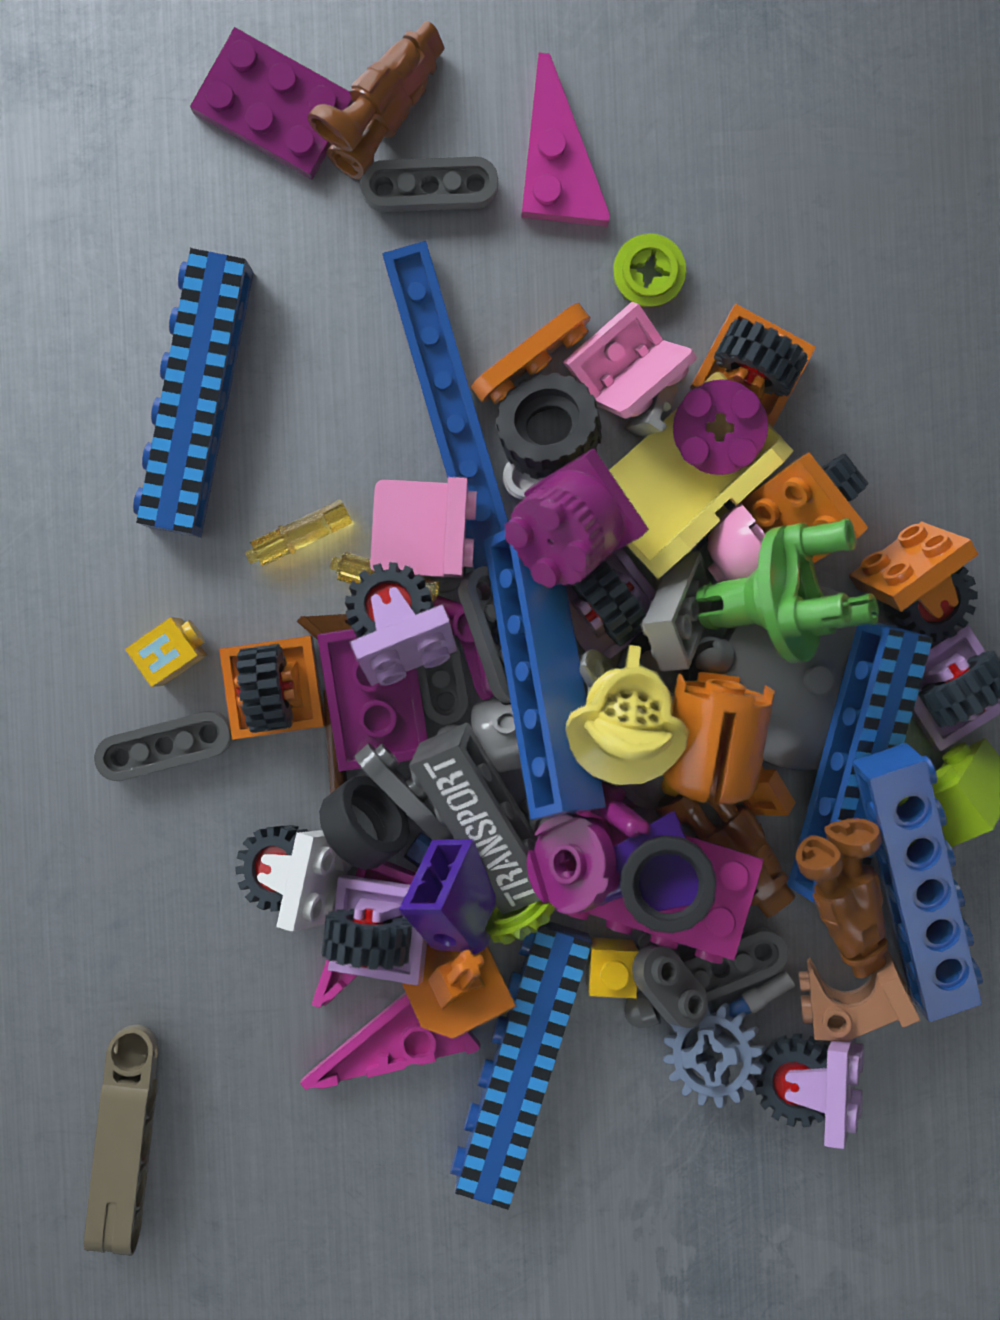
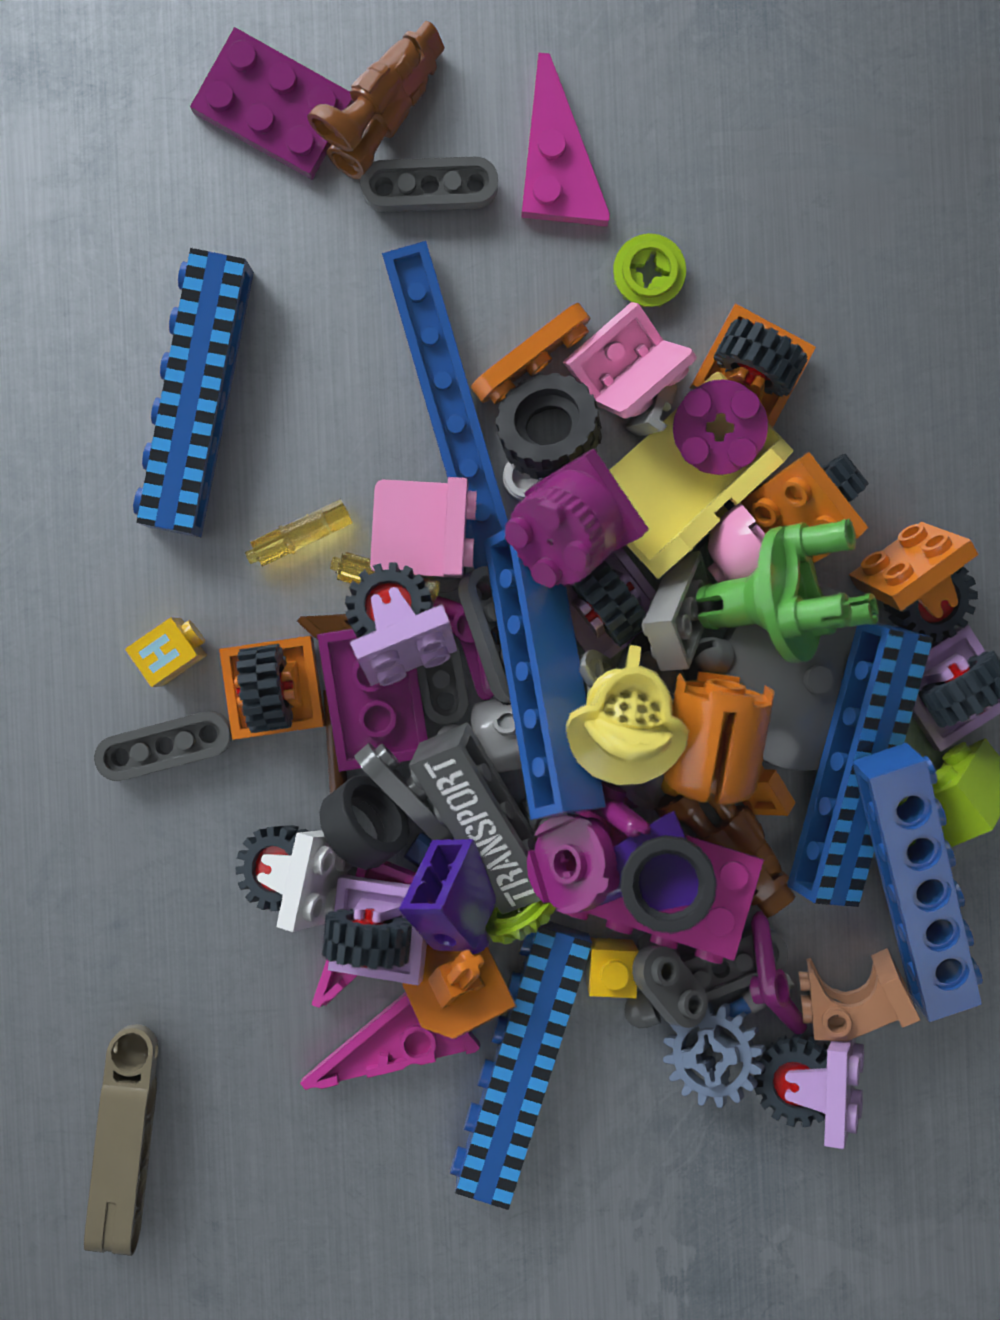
dark orange piece [796,818,889,978] -> none
none -> magenta piece [750,911,807,1034]

